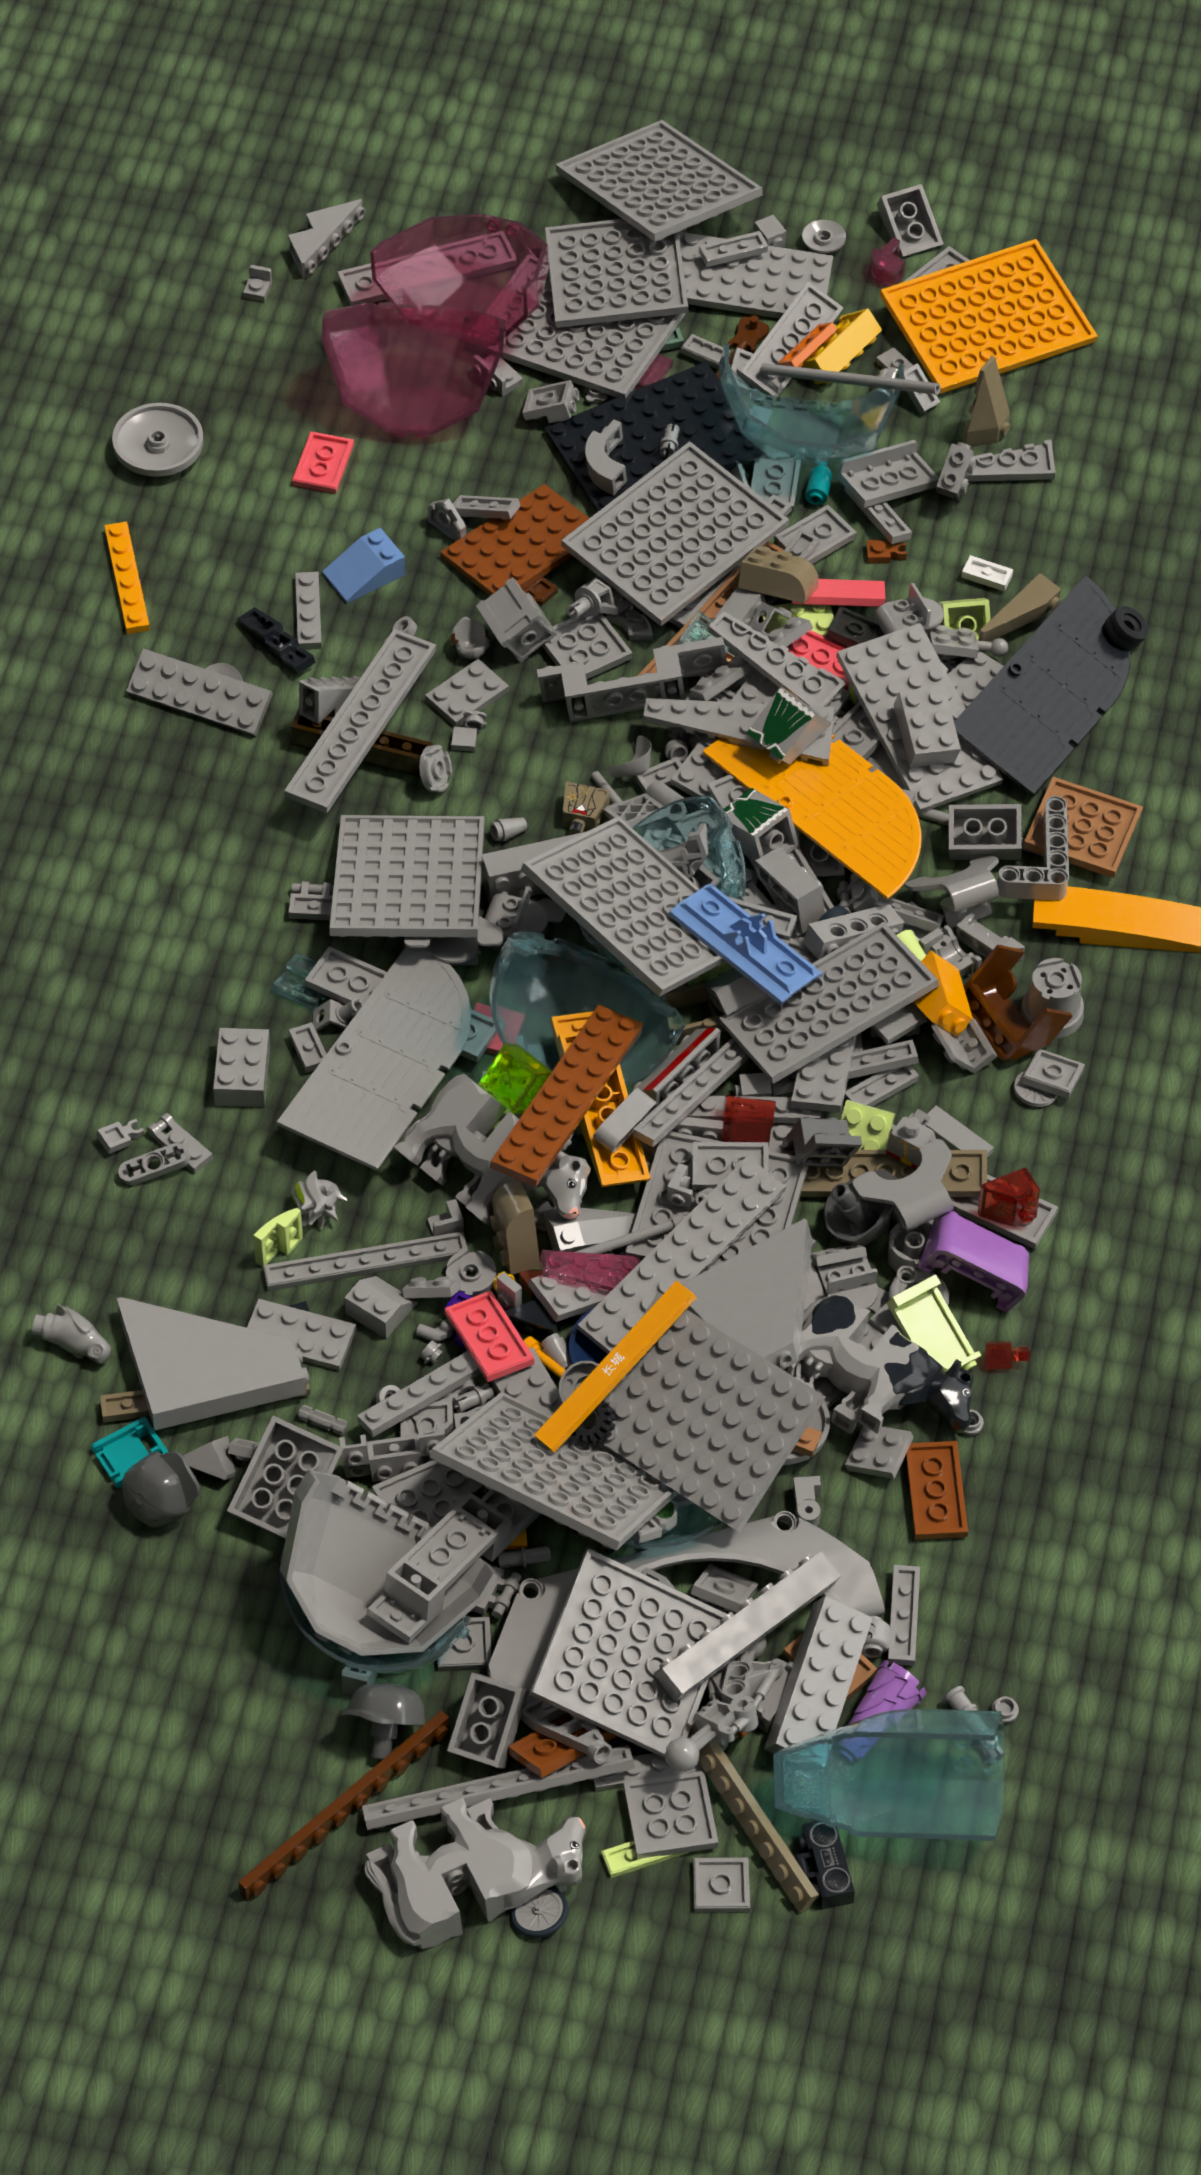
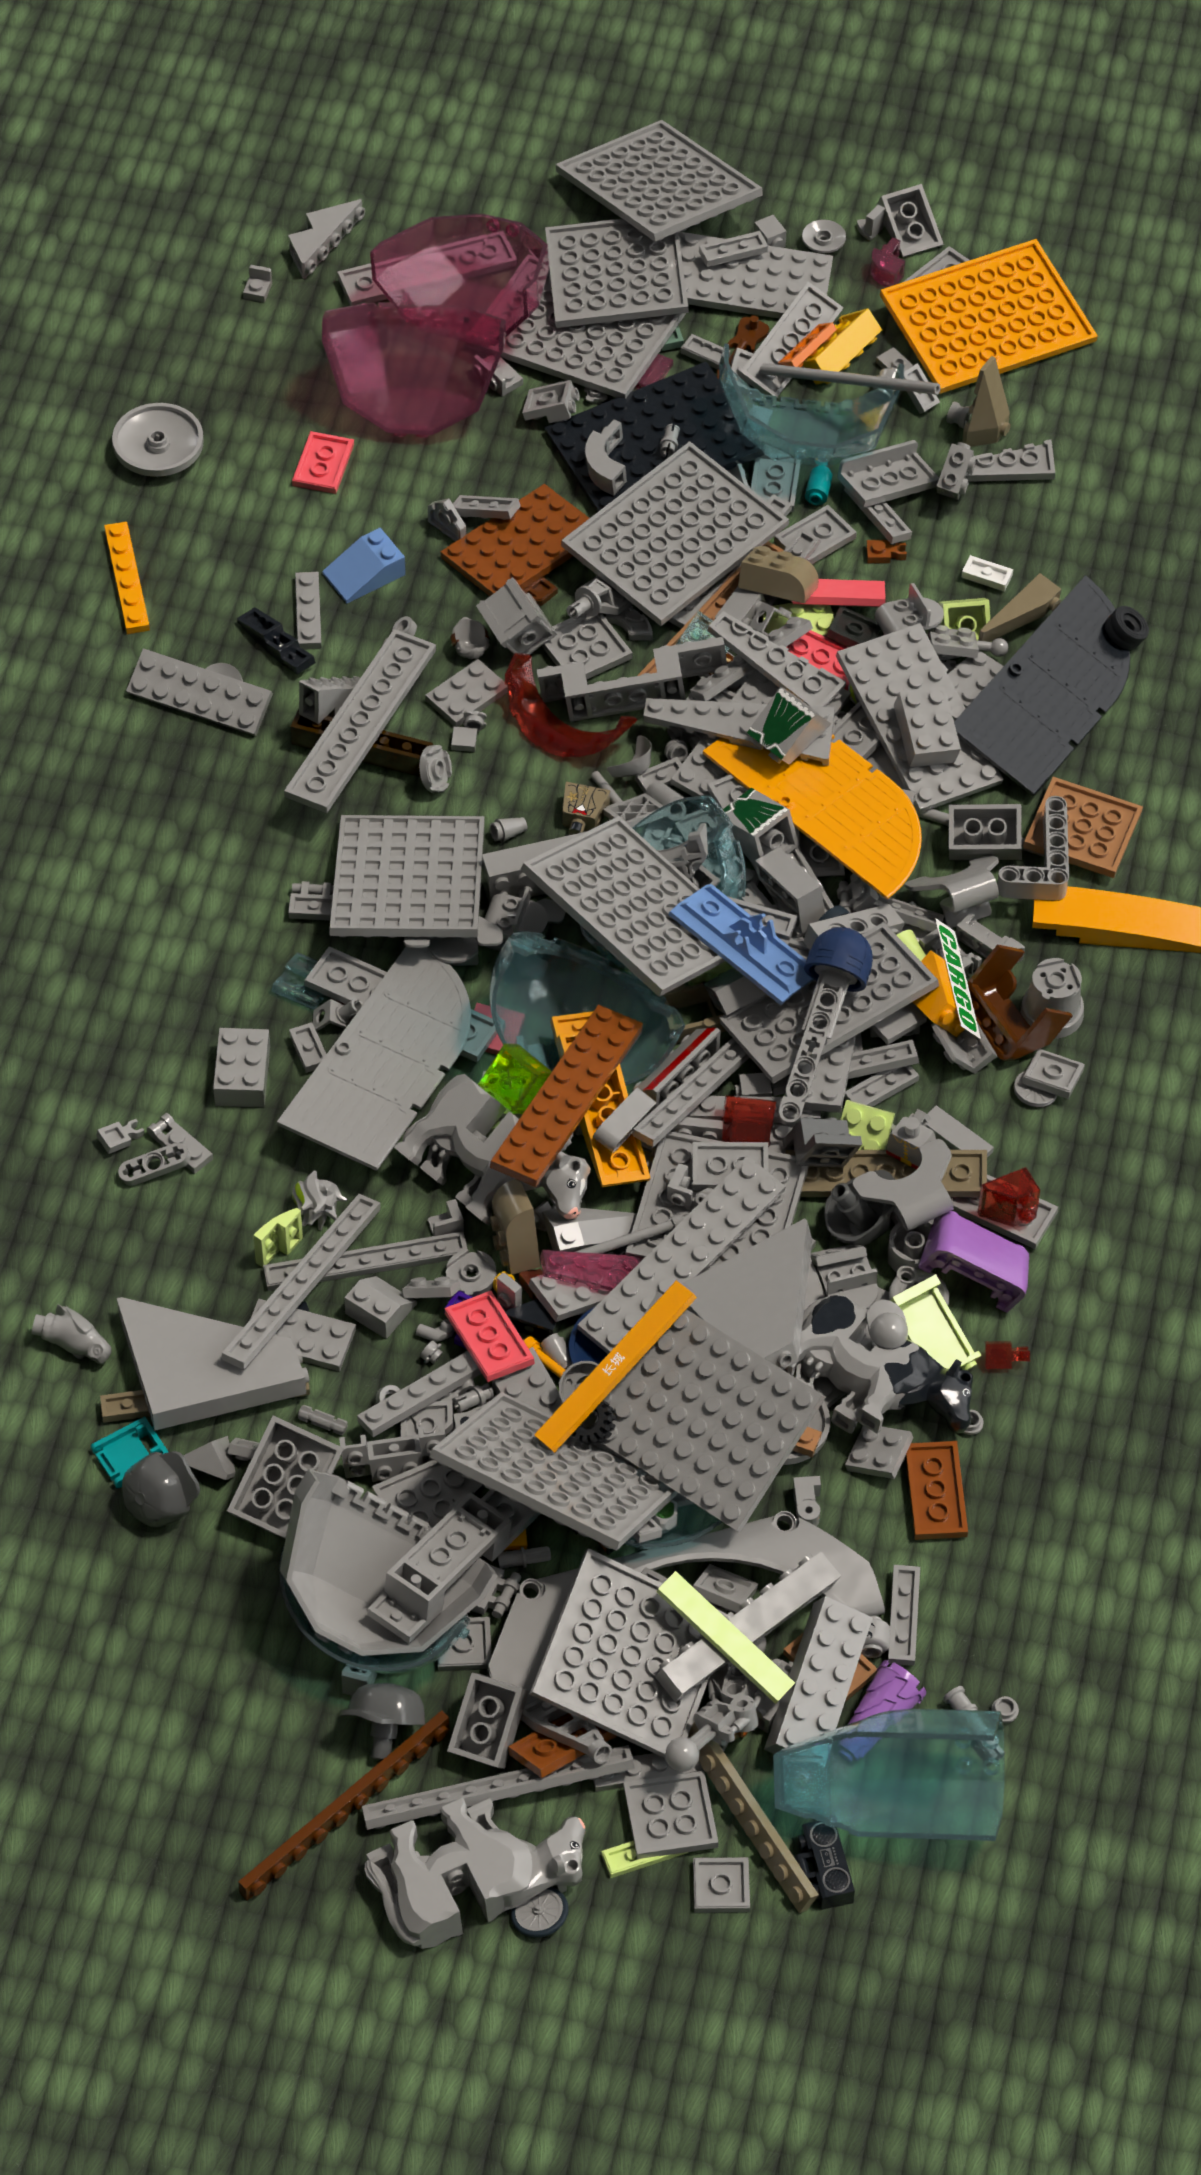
none -> light grey plate [222,1194,380,1370]
none -> clear red windscreen [505,653,638,757]
none -> yellowish green tile [656,1571,795,1704]
none -> piece [778,927,873,1126]
none -> light grey tile [857,205,885,240]
none -> light grey cap [866,1299,908,1348]
none -> sticker [935,918,981,1039]
none -> light grey wheel [946,401,971,428]

